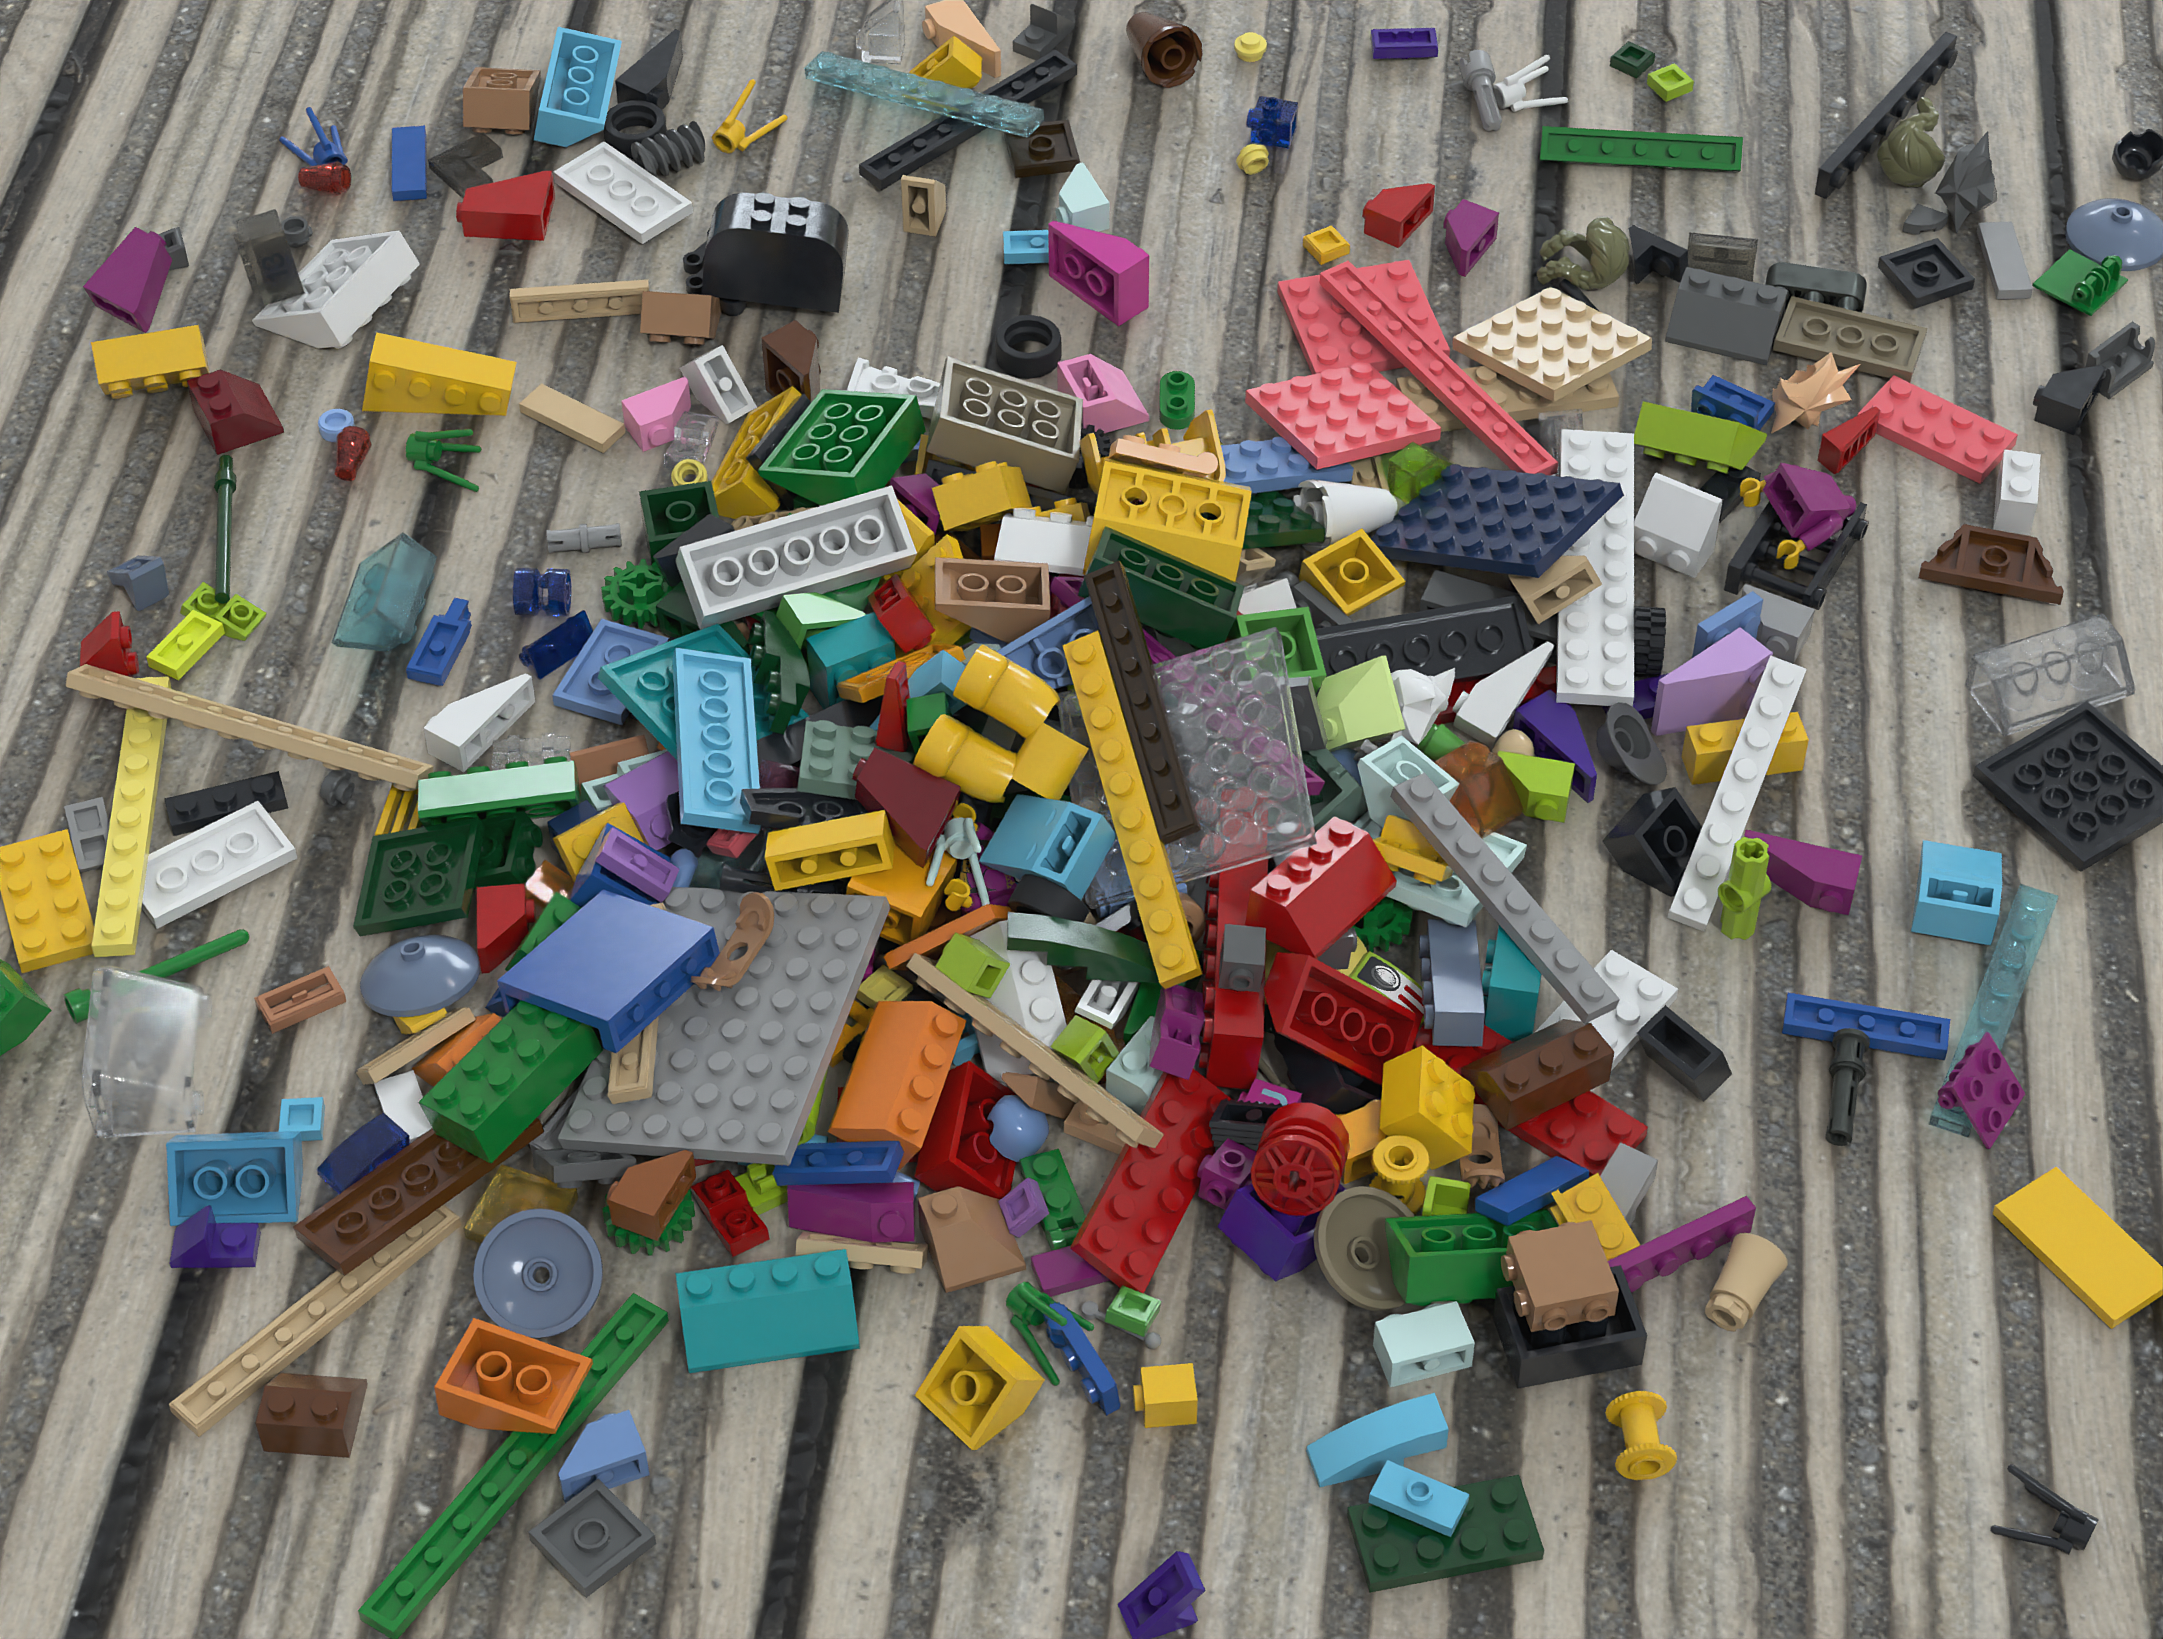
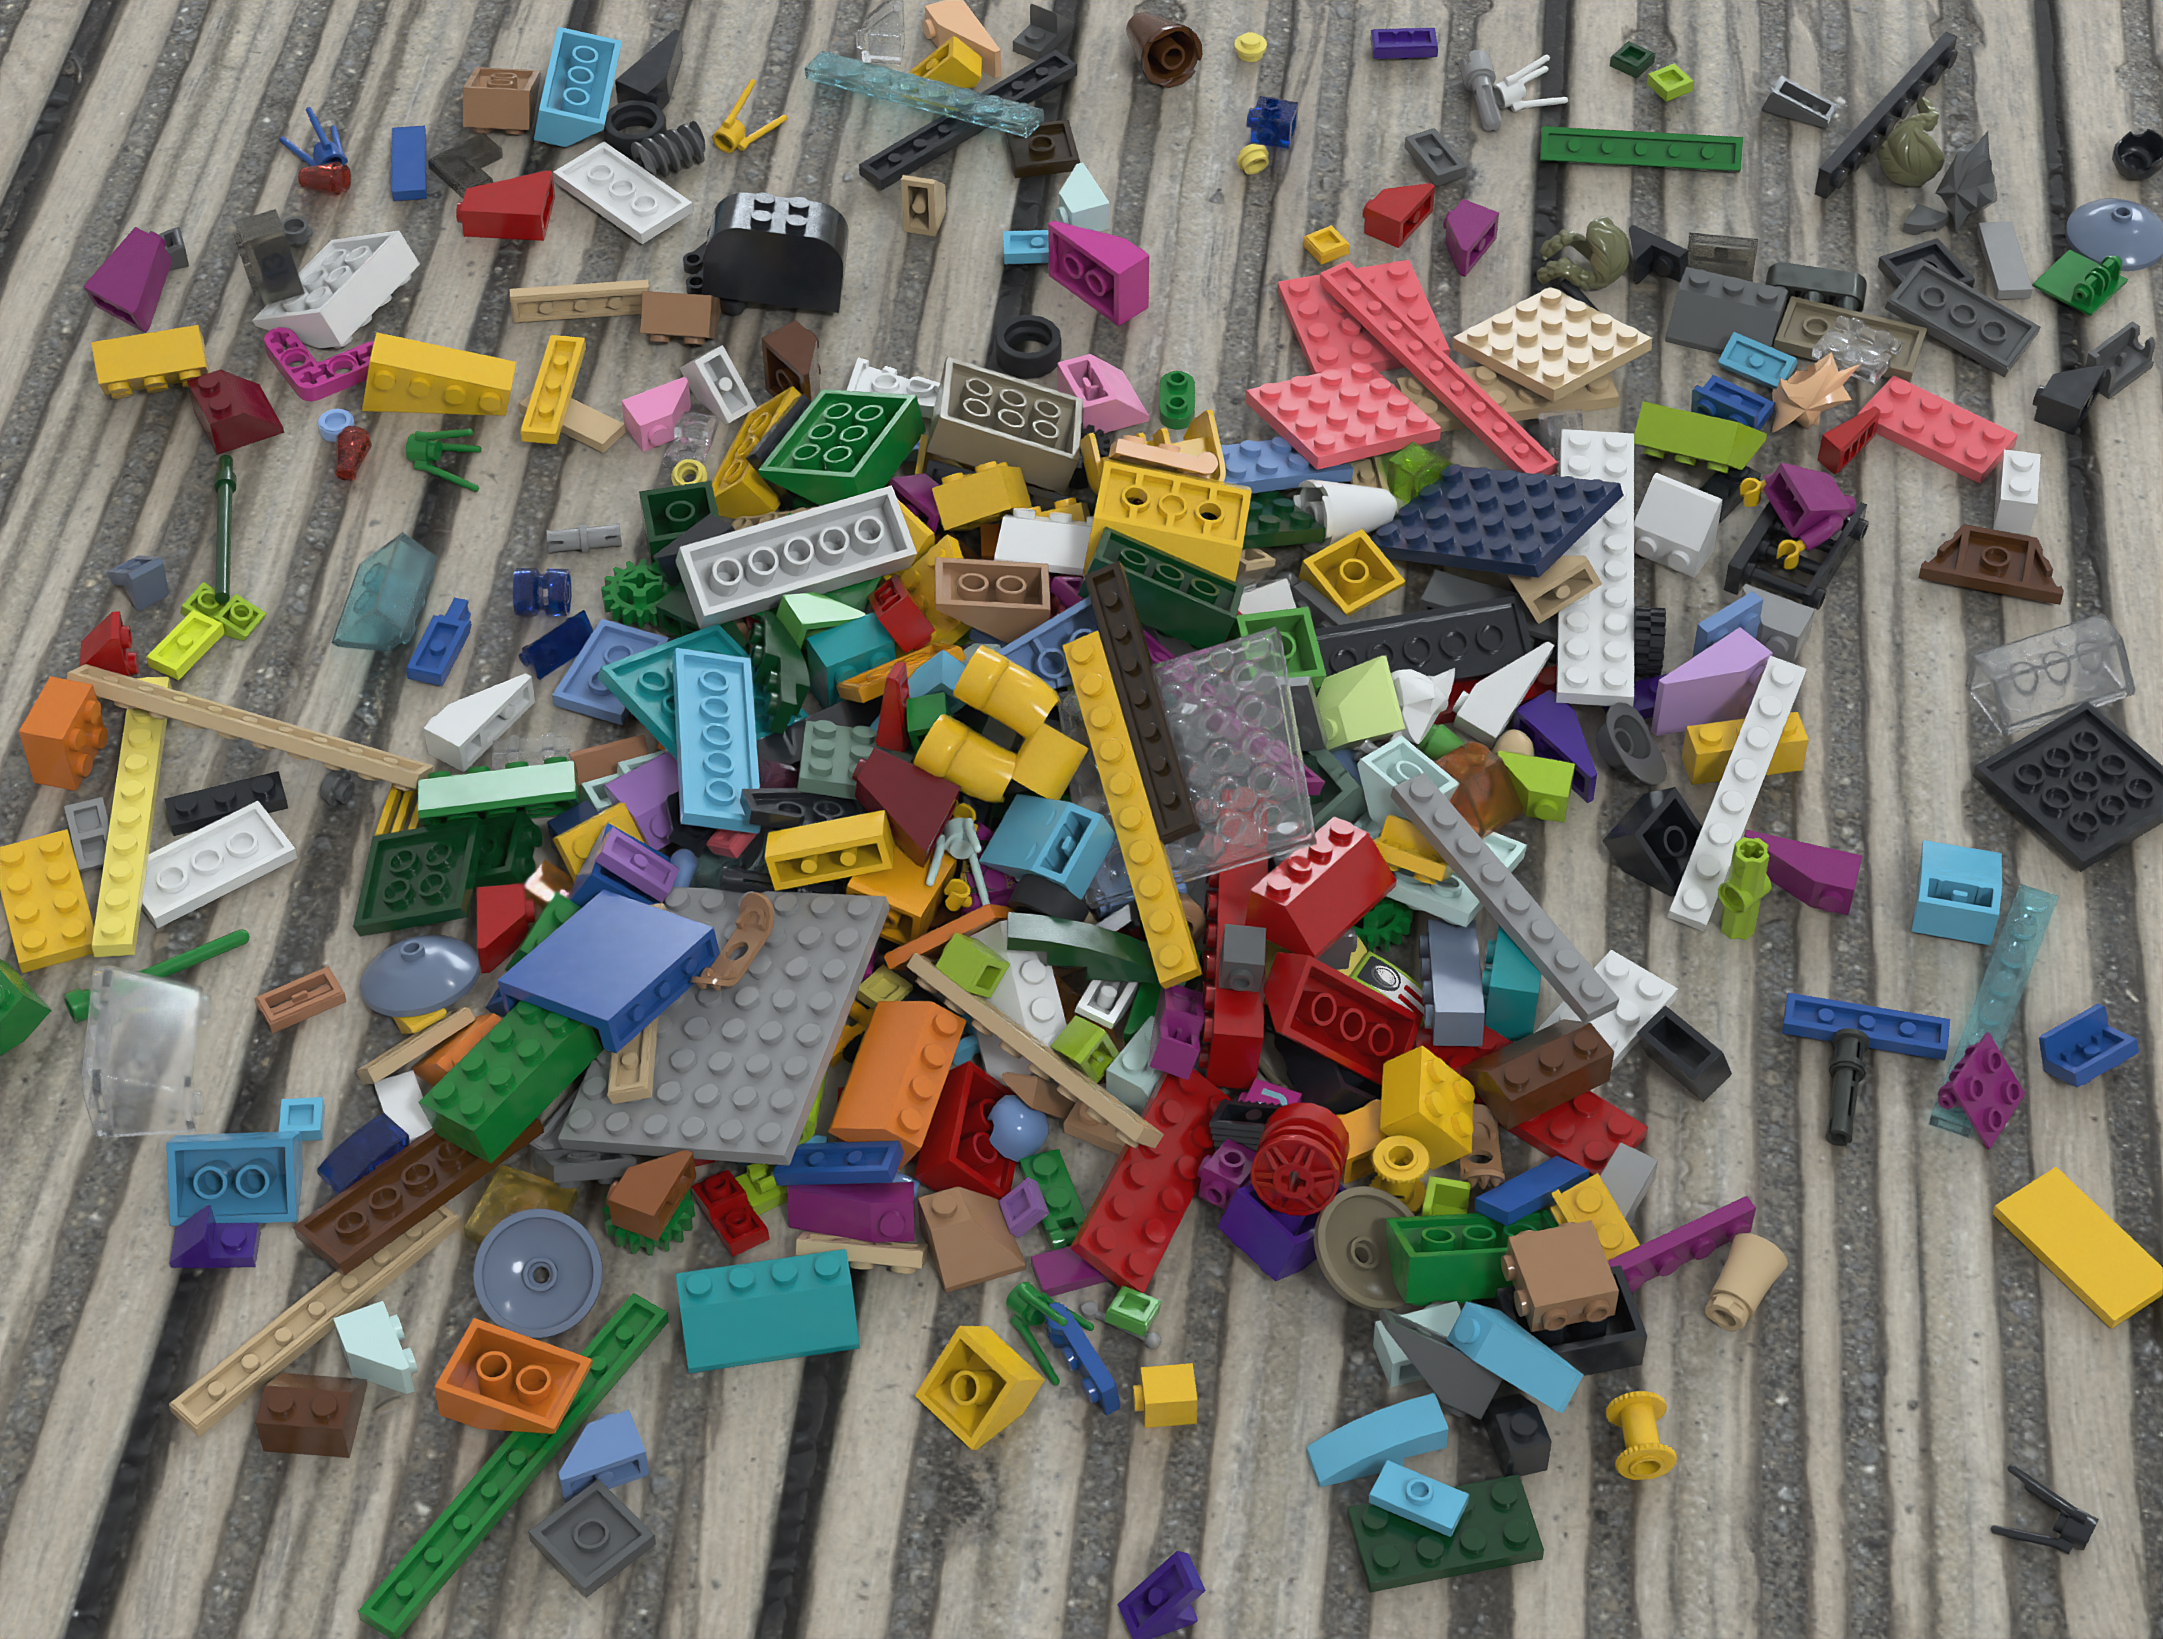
none -> orange brick [19,676,108,791]
none -> dark pink beam [264,327,374,401]
none -> light aqua slope [333,1301,418,1394]
none -> yellow plate [520,335,586,444]
none -> dark grey slope [1378,1307,1503,1419]
none -> dark grey plate [1405,128,1467,186]
none -> medium azure slope [1446,1301,1584,1413]
none -> black slope [1482,1393,1552,1477]
none -> medium azure plate [1718,332,1798,389]
none -> dark grey slope [1762,76,1838,128]
none -> clear plate [1811,315,1903,386]
none -> dark grey tile [1884,259,2041,377]
none -> blue bracket [2039,1004,2139,1088]

